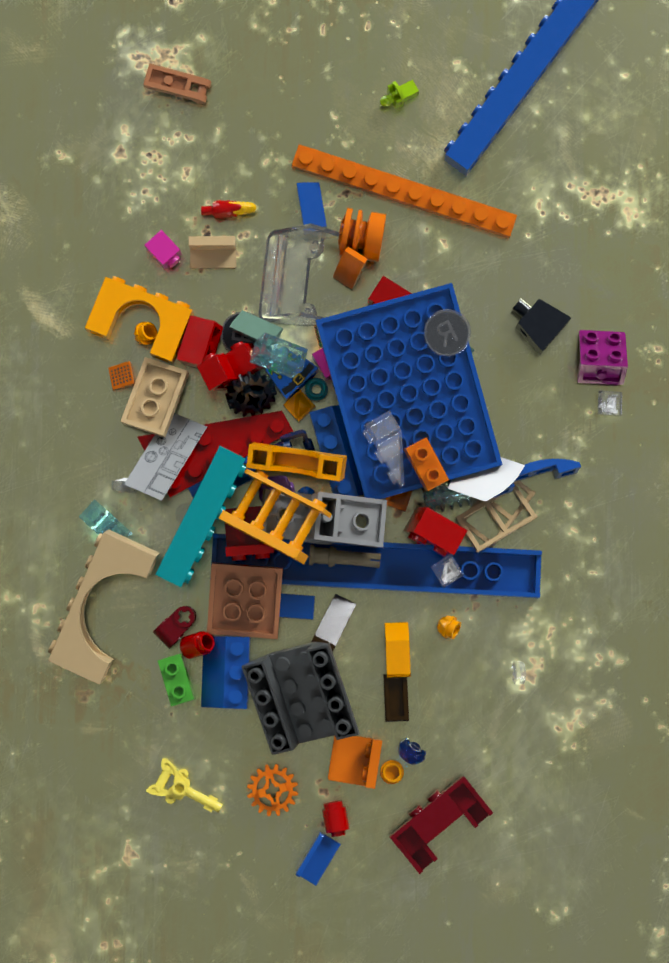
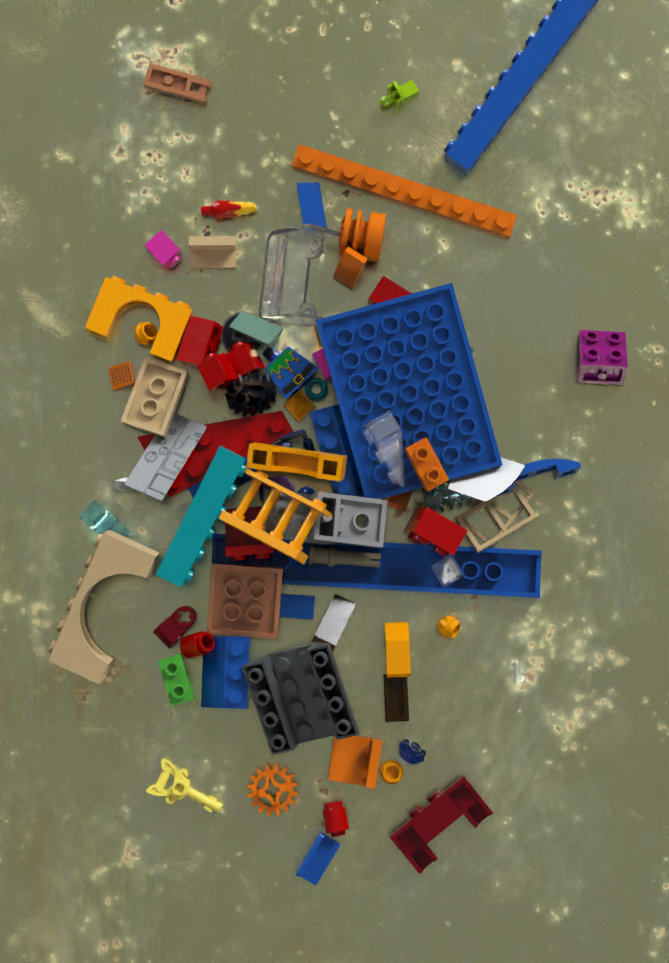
clear light blue brick [250,333,308,379] -> none
clear tile [423,309,471,357] -> none
black torso [512,298,571,355] -> none
clear tile [598,390,622,416] -> none

